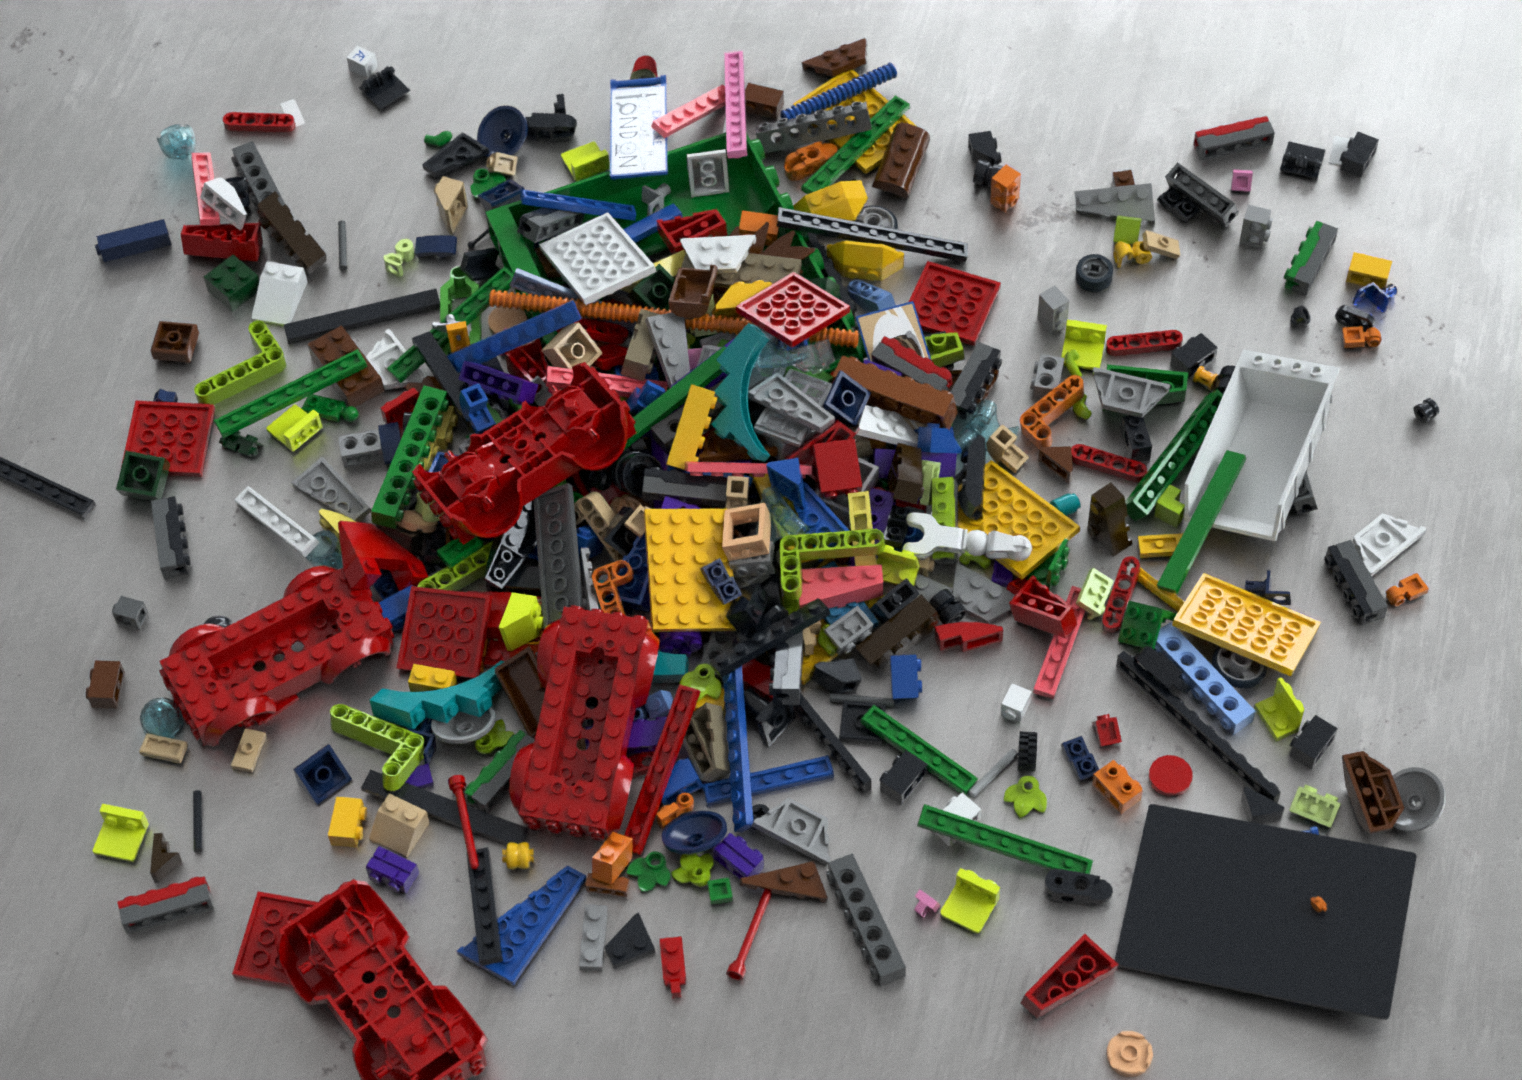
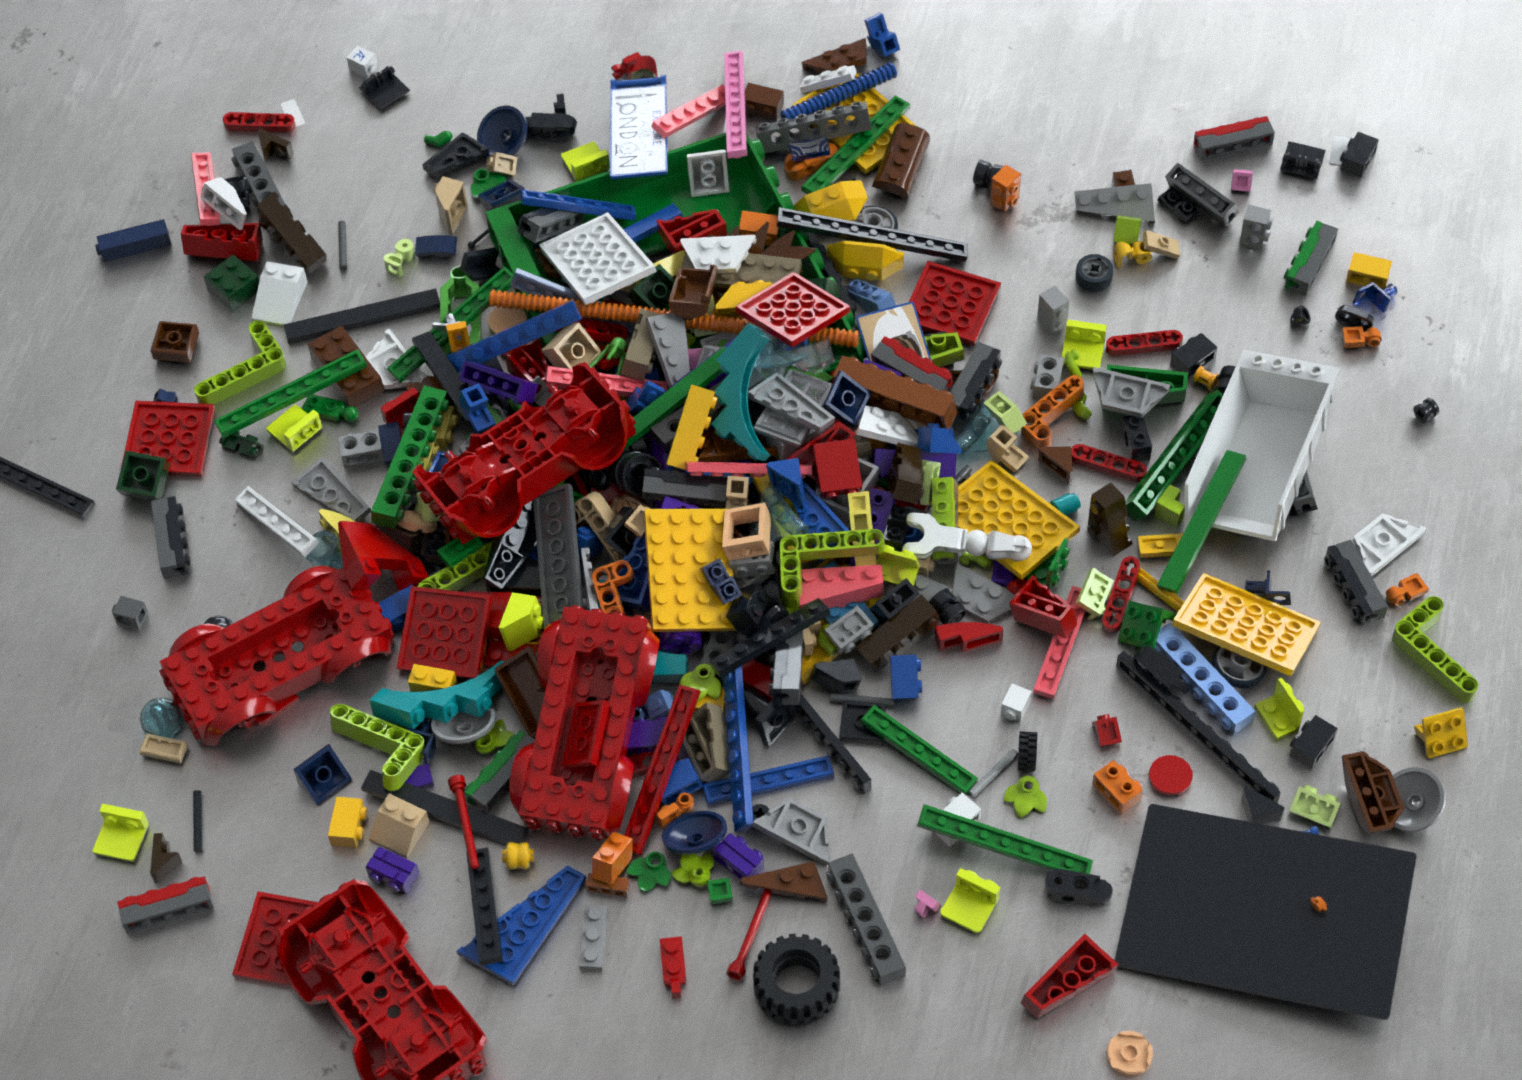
reddish brown brick [86,660,125,709] -> none
clear light blue cylinder [157,124,196,160] -> none
tan plate [231,728,267,773] -> none
dark blue slope [372,569,399,601] -> none
black wing [605,913,655,969] -> none
light grey bracket [642,183,671,216] -> none
black brick [879,750,927,805] -> none
black brick [958,434,986,520] -> none
black slope [968,130,1002,166] -> none
dark blue slope [1061,736,1099,781] -> none
none -> dark brown slope [258,129,294,162]
none -> red plate [562,700,610,768]
none -> bright green plant [589,337,627,376]
none -> red plate [611,52,641,80]
none -> black tyre [753,933,840,1026]
none -> clear blue tile [789,136,830,162]
none -> white plate [799,66,857,94]
none -> blue brick [864,13,900,57]
none -> yellowish green slope [983,391,1027,433]
none -> lime beam [1392,596,1479,703]
none -> yellow bracket [1414,707,1468,758]

